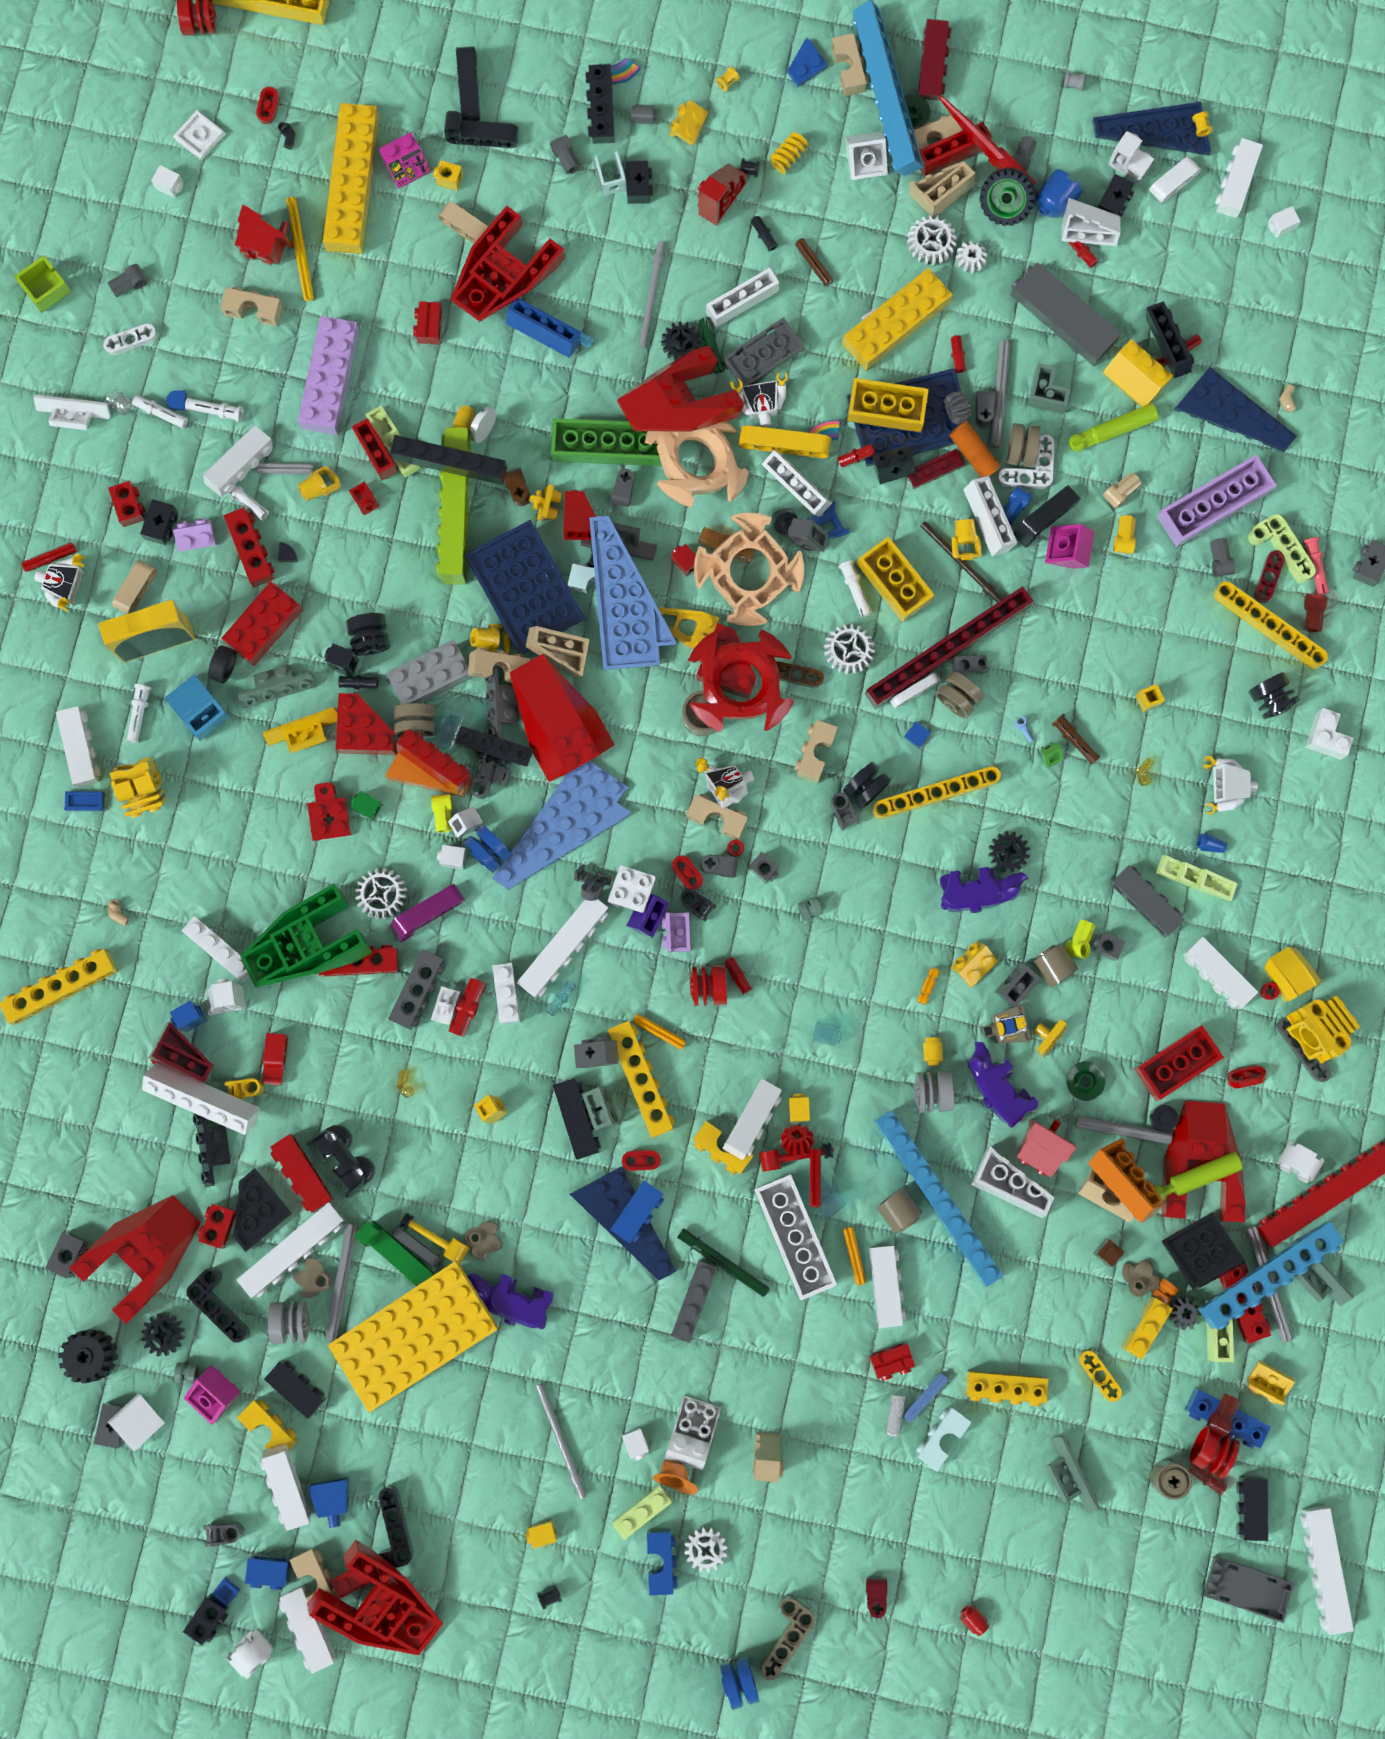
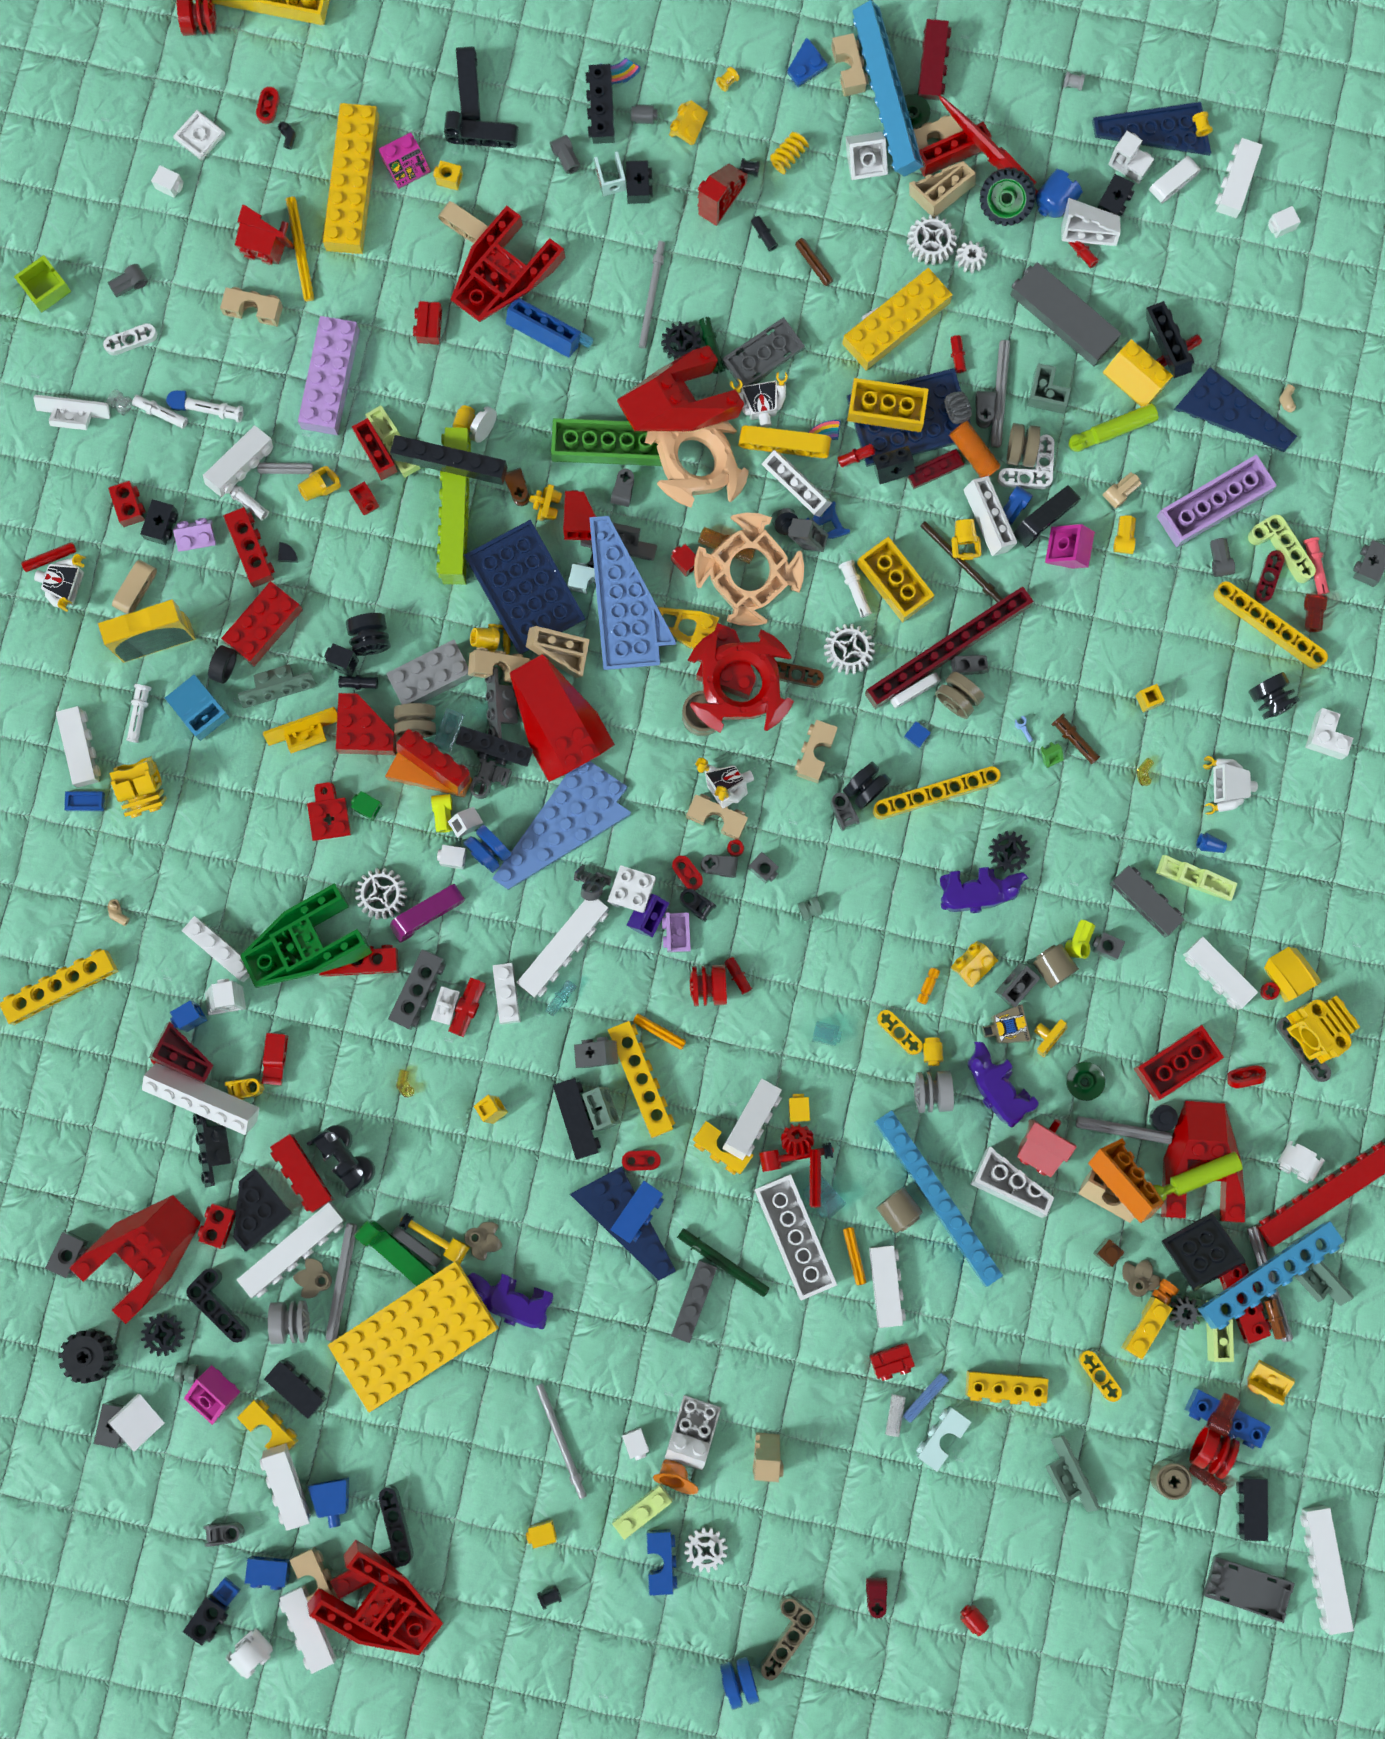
white brick [706,268,779,328] -> none
dark grey piece [1013,136,1037,172] -> none
none -> yellow beam [877,1010,923,1055]
none -> dark orange axle [1264,1299,1286,1340]

